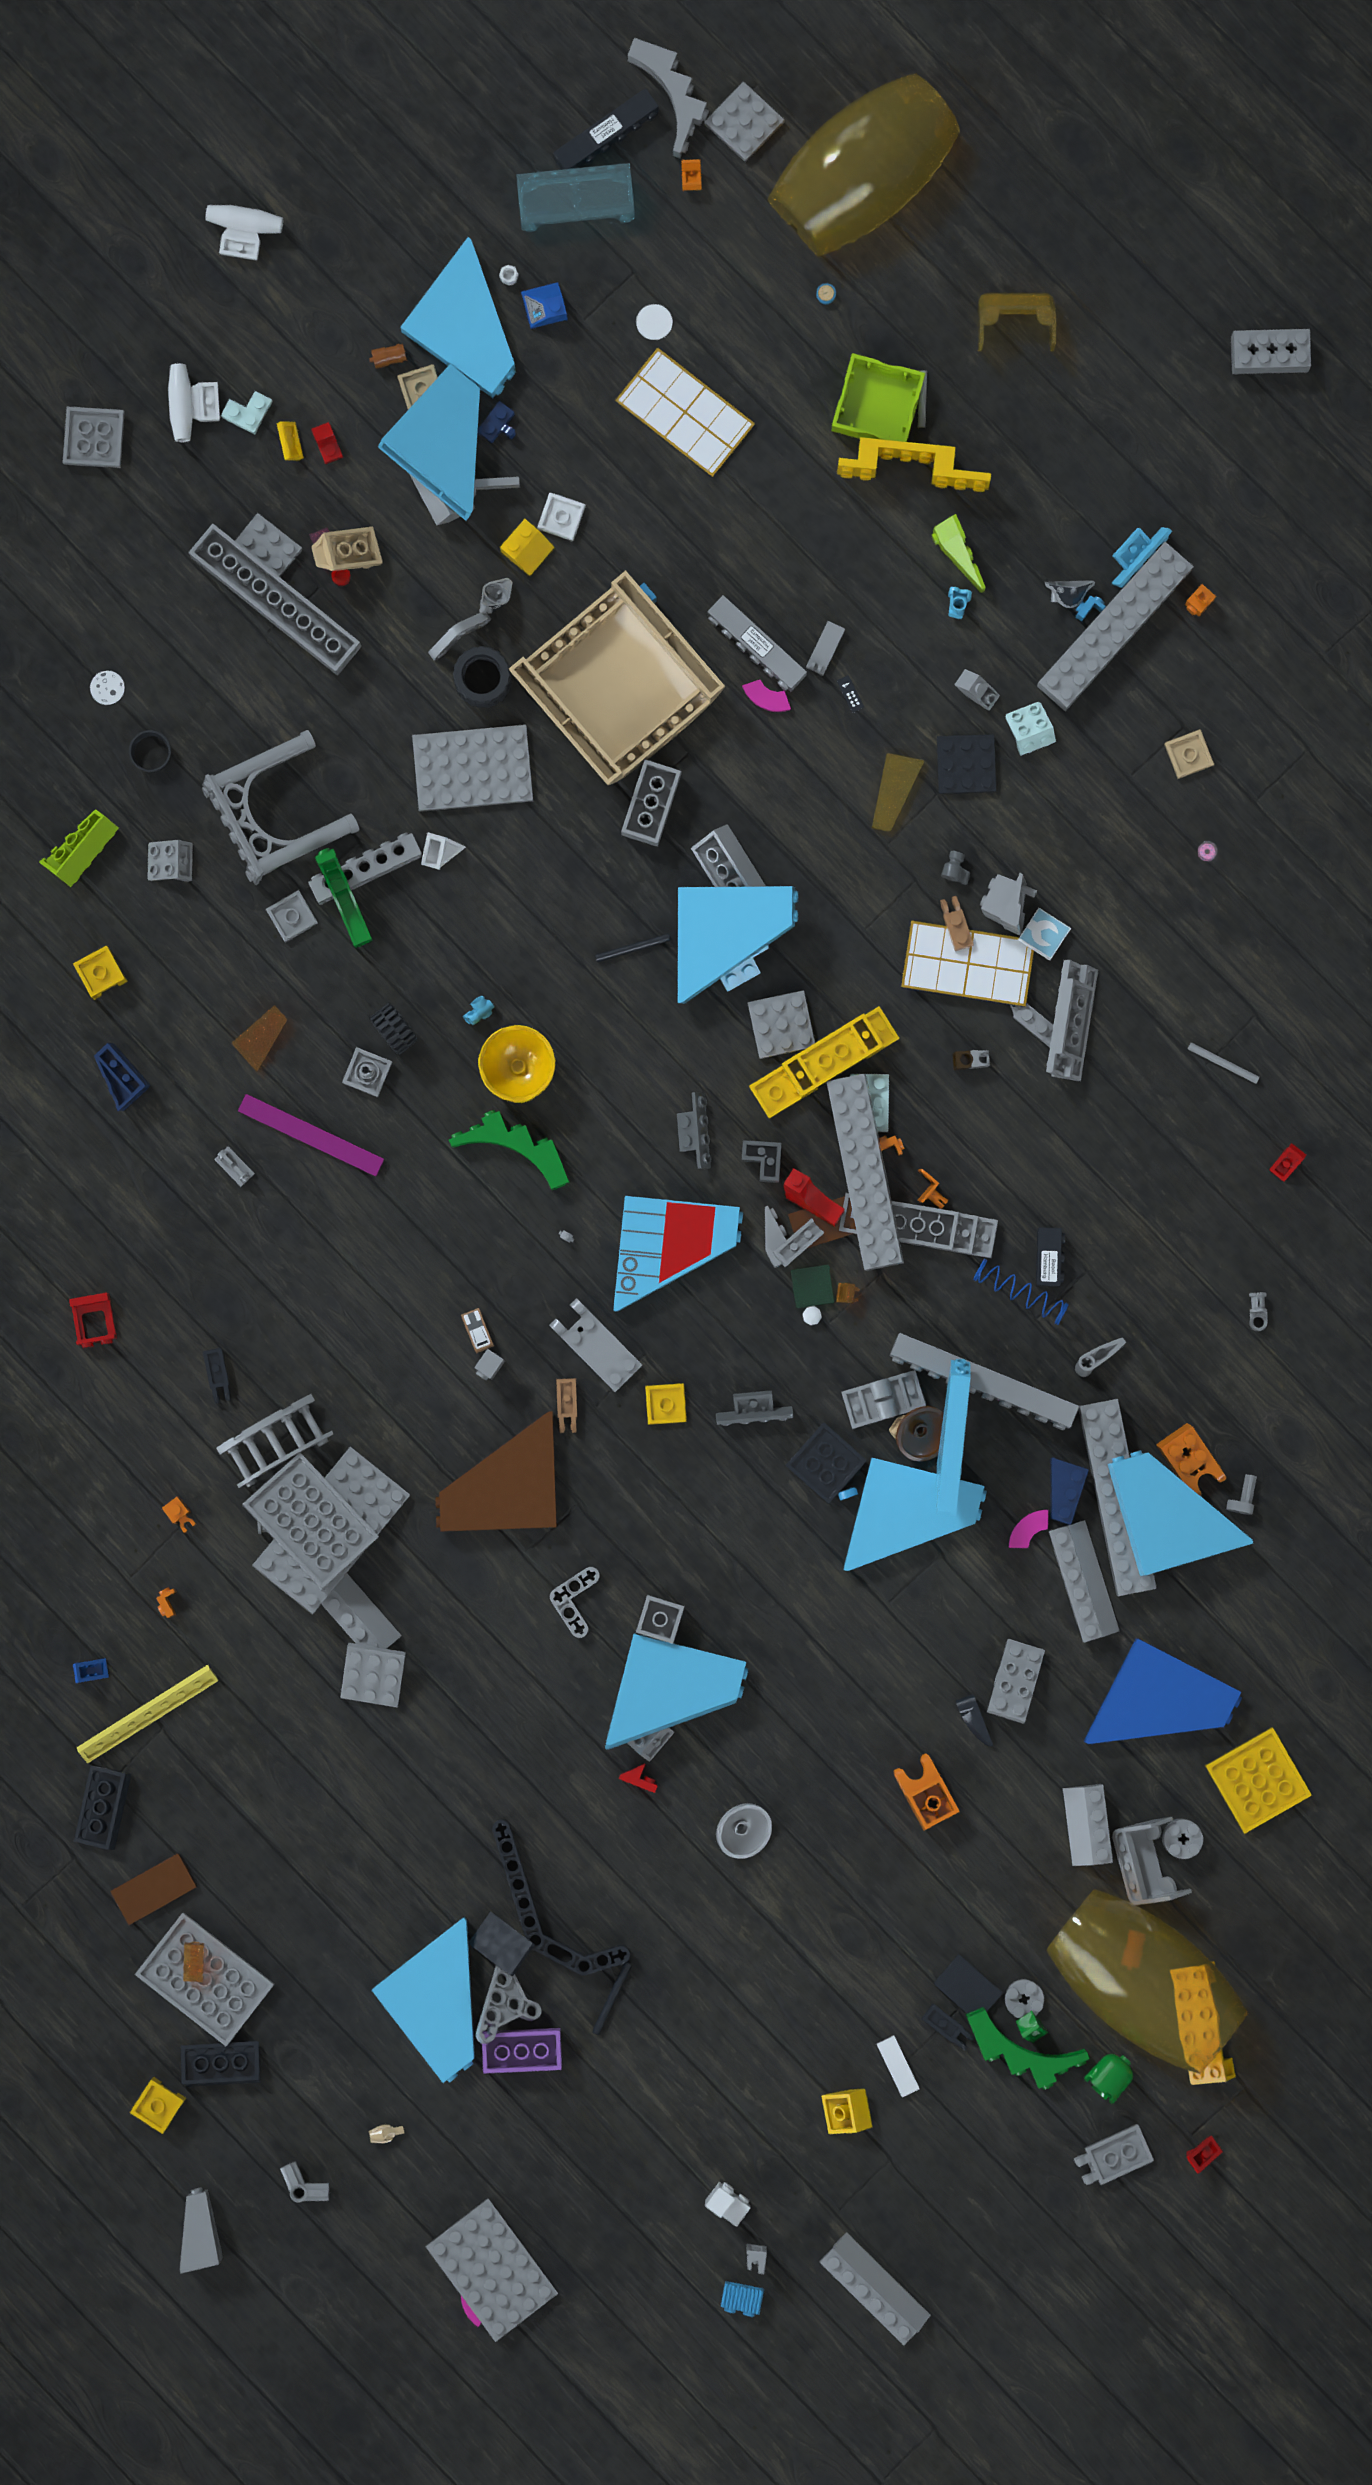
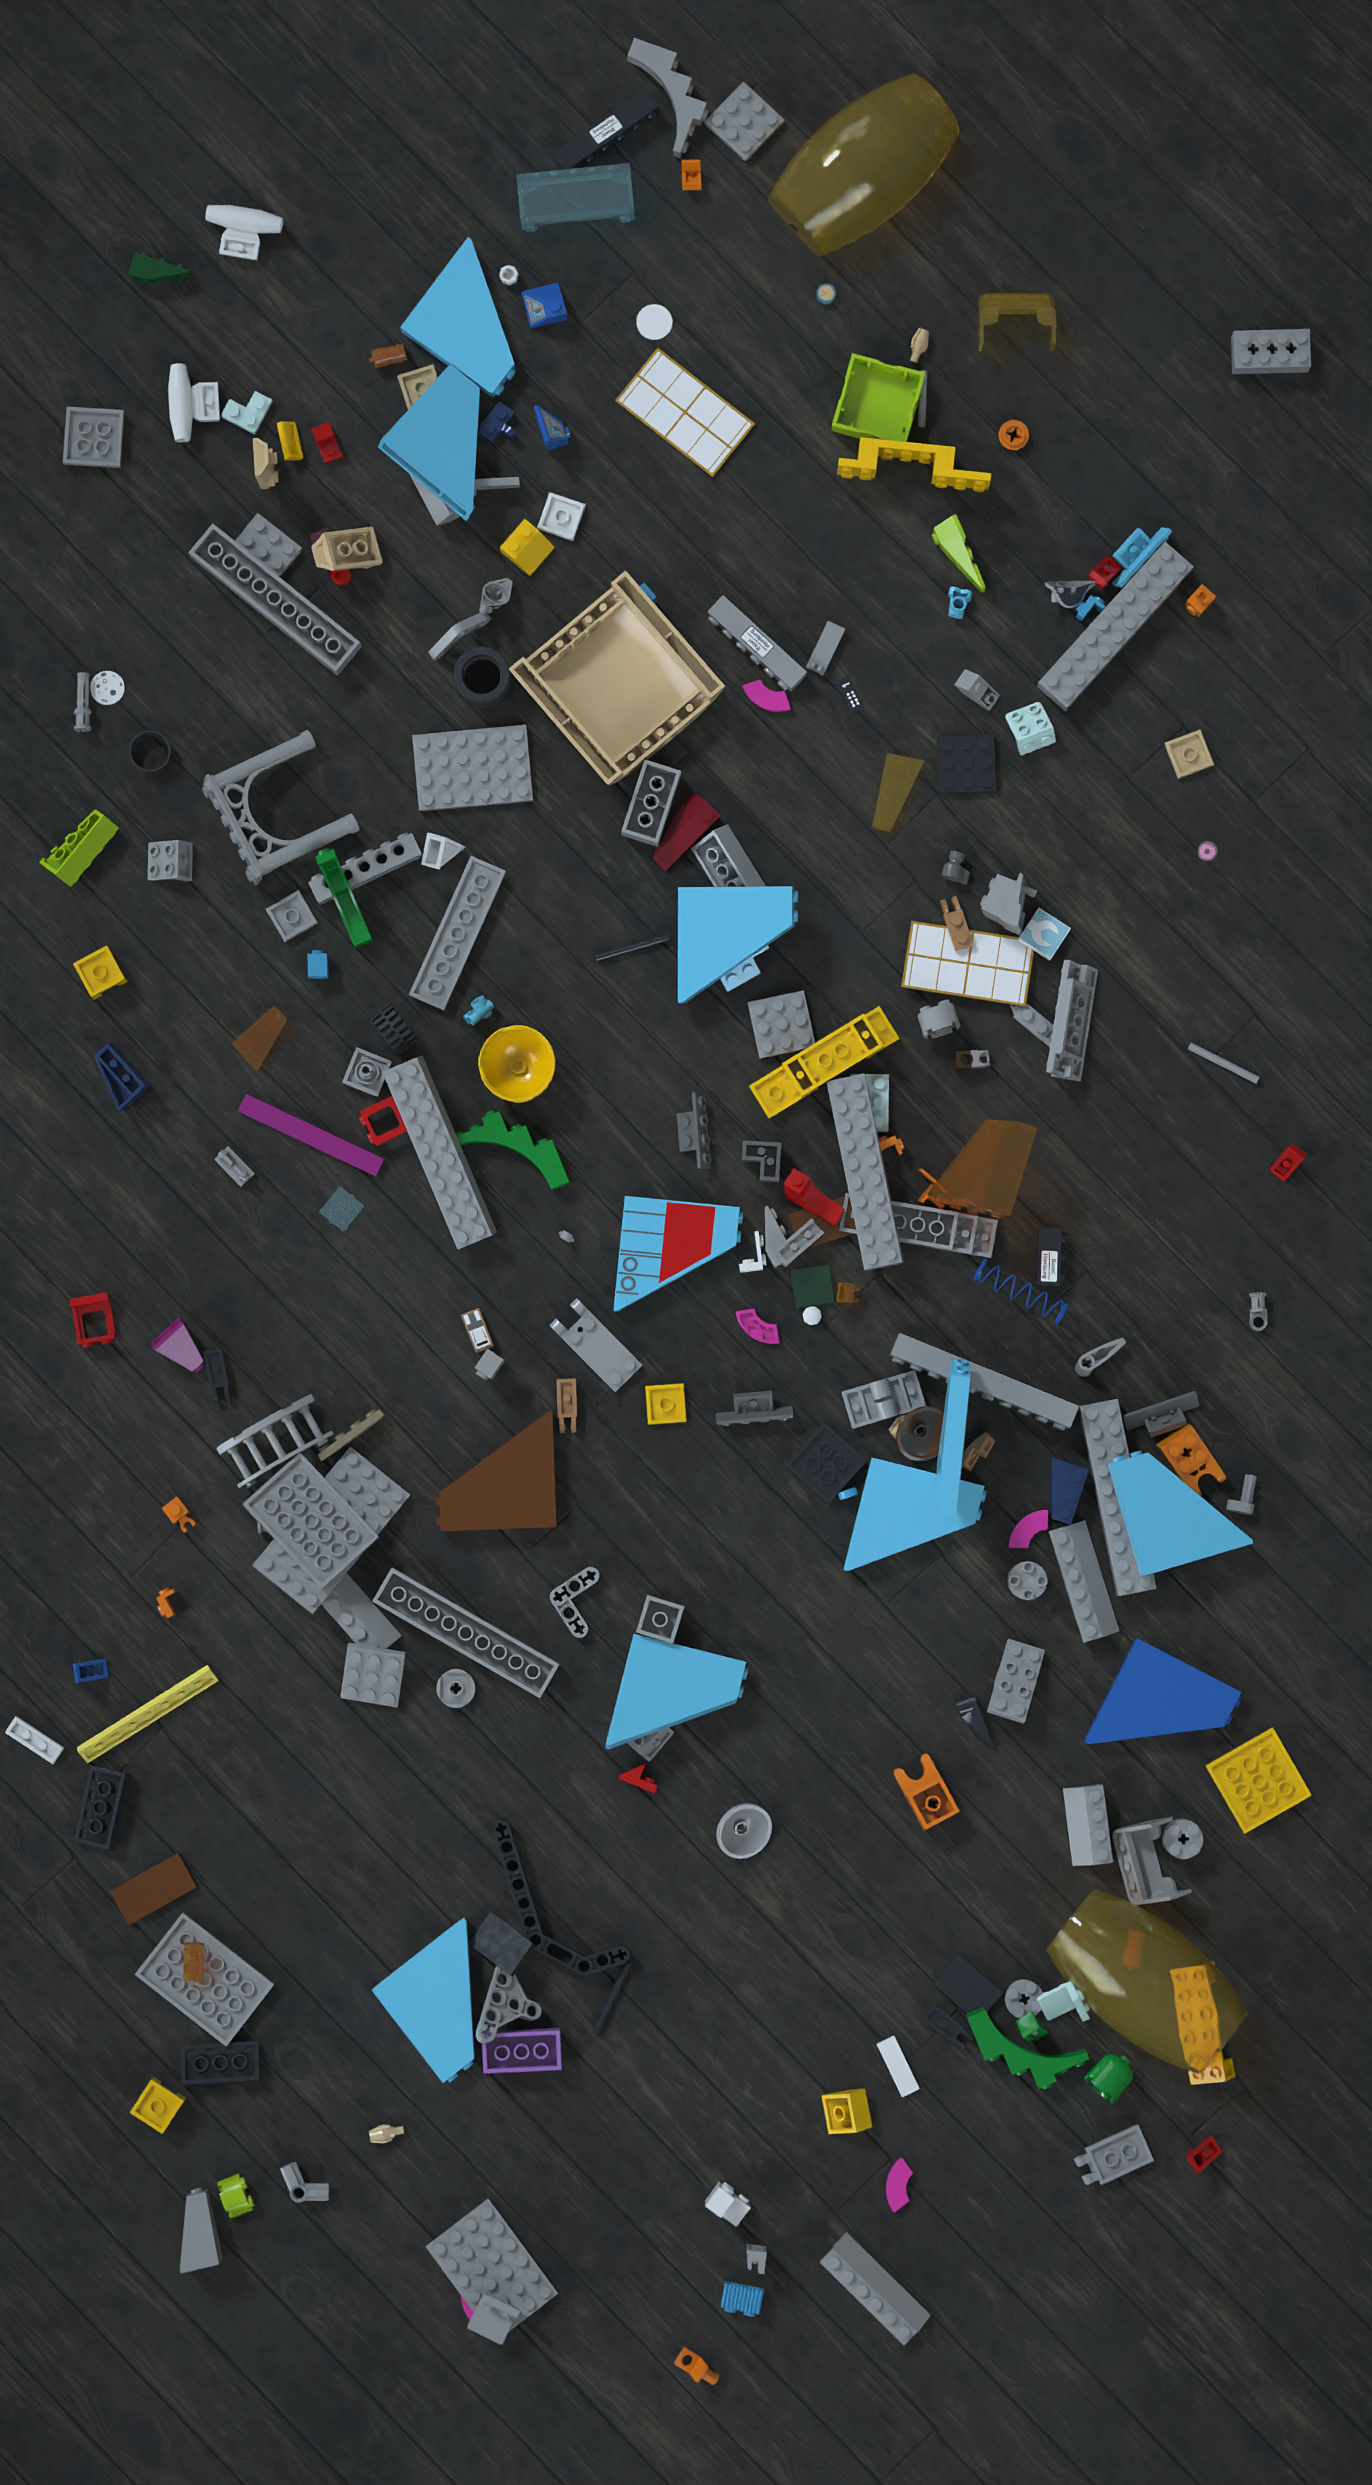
none -> white tile [5,1716,64,1764]
none -> light grey pin [74,672,91,732]
none -> dark green slope [128,252,191,284]
none -> slope [151,1317,204,1372]
none -> lime cylinder [217,2174,255,2219]
none -> tan slope [253,438,279,489]
none -> dark azure brick [308,950,329,979]
none -> dark tan plate [318,1409,385,1462]
none -> clear light blue piece [319,1186,364,1232]
none -> red window [359,1096,408,1147]
none -> light grey brick [372,1568,560,1698]
none -> light grey brick [383,1055,497,1249]
none -> light grey plate [409,856,506,1011]
none -> light grey plate [436,1669,475,1708]
none -> light grey bracket [467,2292,520,2344]
none -> blue slope [534,405,570,451]
none -> dark red wedge [652,792,721,872]
none -> orange bracket [674,2347,719,2385]
none -> dark pink tile [736,1309,779,1344]
none -> white bracket [739,1231,766,1273]
none -> dark pink tile [886,2157,913,2212]
none -> tan piece [910,328,929,363]
none -> light grey brick [917,1000,961,1039]
none -> clear orange windscreen [927,1119,1037,1219]
none -> medium nougat slope [961,1433,995,1471]
none -> orange gear [998,420,1029,451]
none -> light grey brick [1007,1561,1047,1600]
none -> light aqua bracket [1037,1981,1090,2022]
none -> red slope [1089,556,1121,590]
none -> dark grey bracket [1123,1391,1199,1437]

